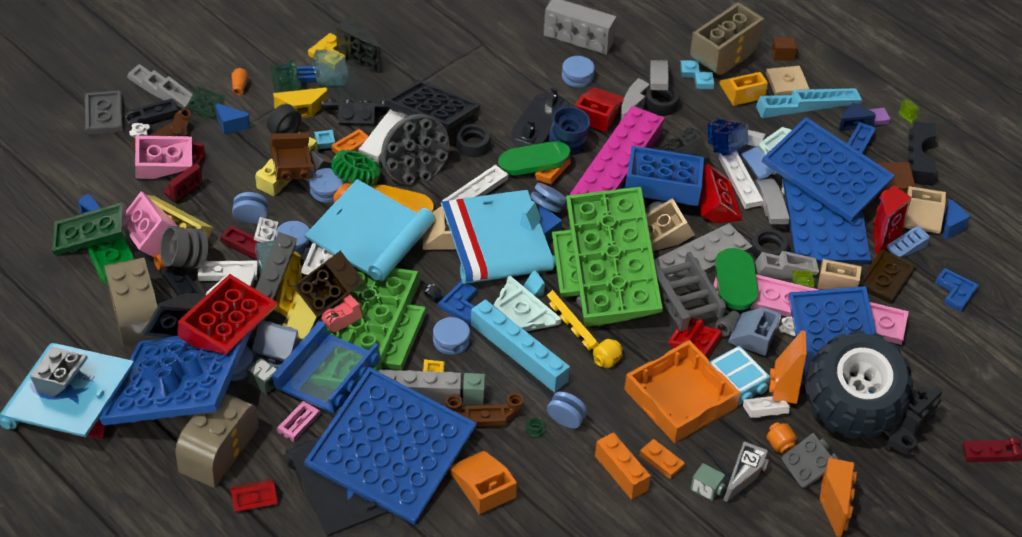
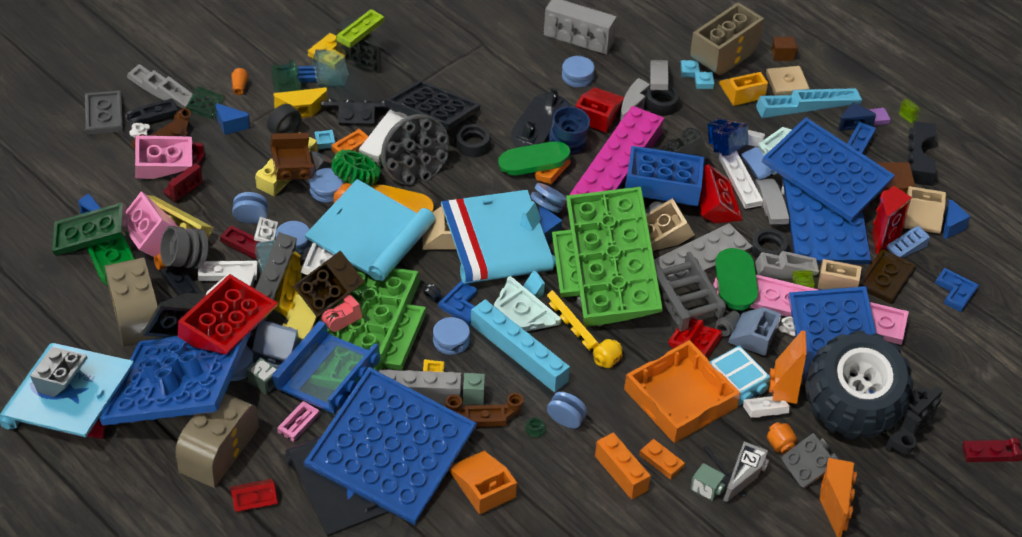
white plate [442,165,508,201] -> none
none -> lime plate [337,9,384,48]

